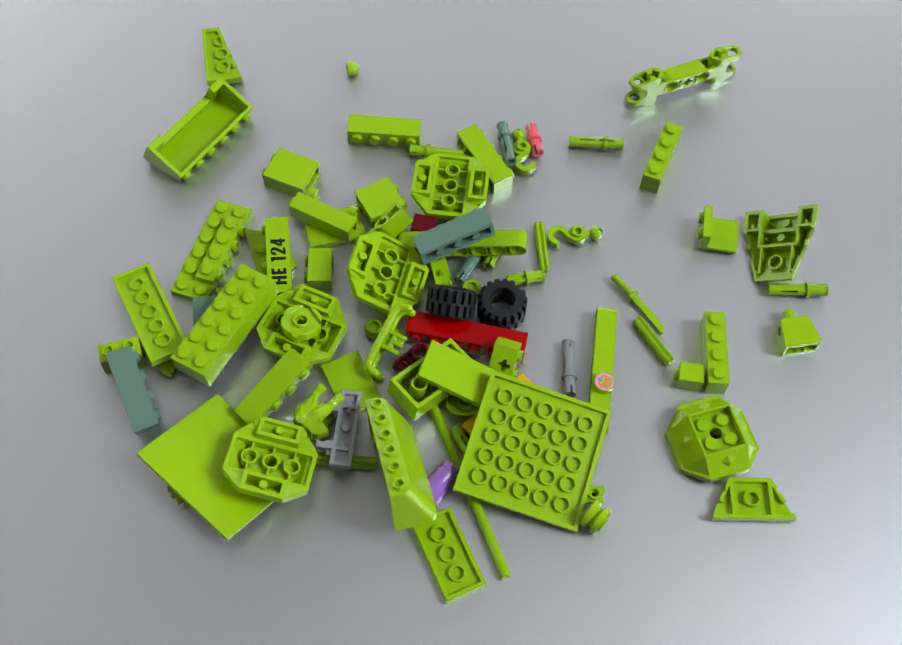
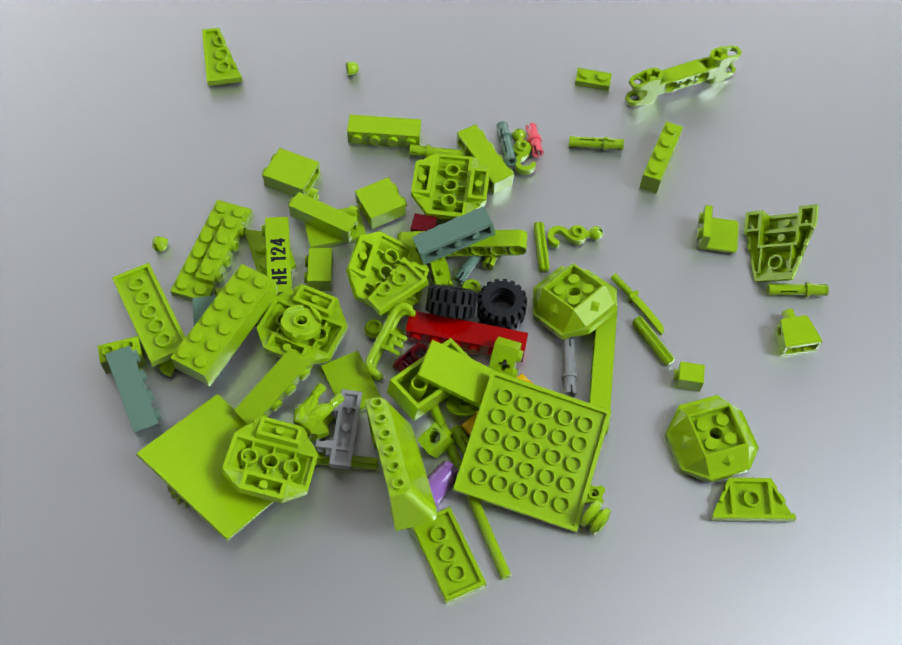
lime windscreen [143,77,253,182] -> none
lime piece [366,202,413,238] -> none
lime axle [506,269,545,286] -> none
tile [593,372,615,394] -> none
lime brick [700,311,730,395] -> none
none -> lime hinge [152,236,168,252]
none -> lime wing [368,257,428,316]
none -> lime brick [417,422,455,458]
none -> lime piece [533,263,618,340]
none -> lime plate [575,68,612,91]

